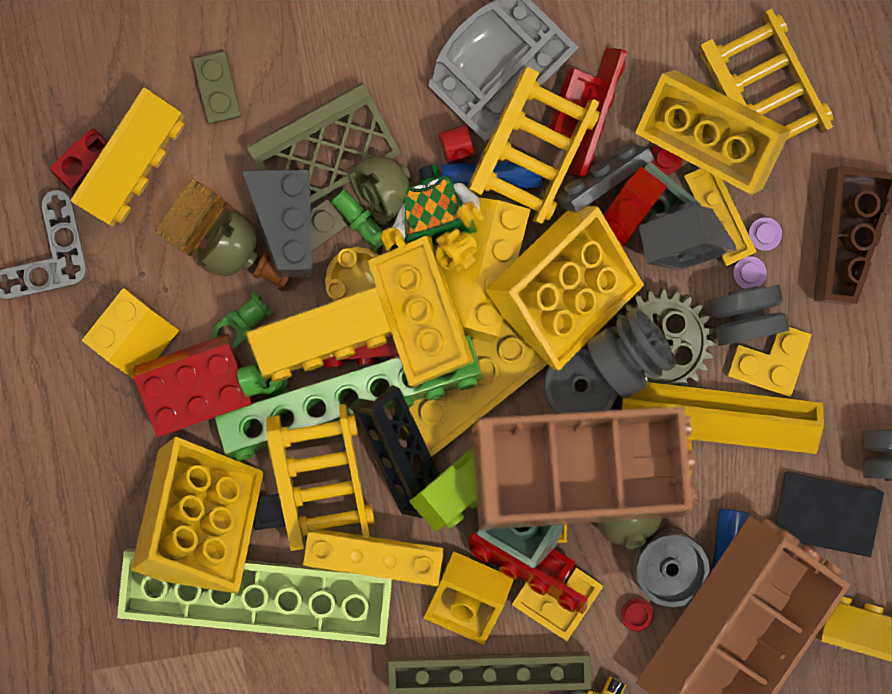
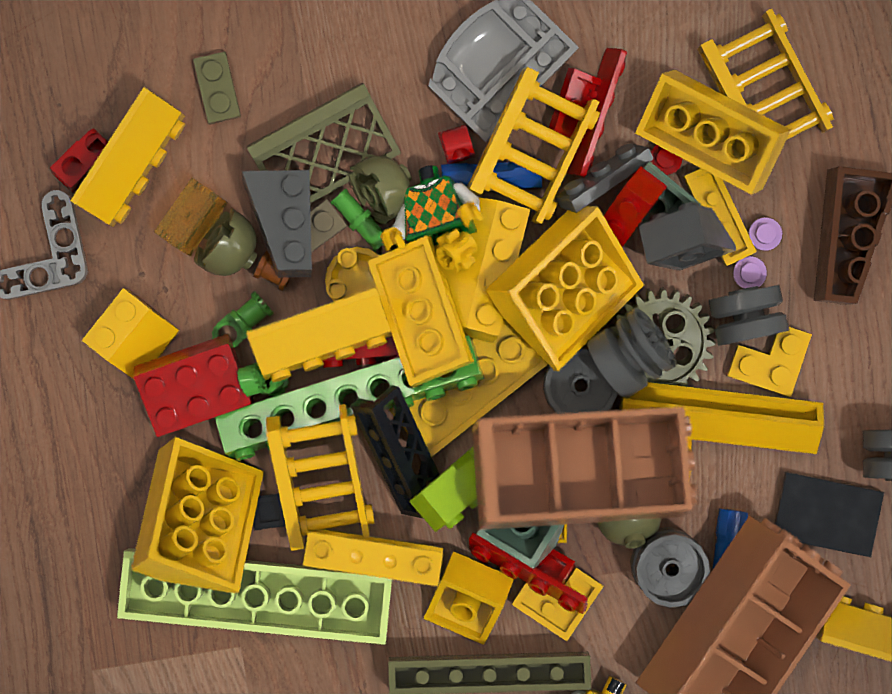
red plate [621,598,654,632] -> none

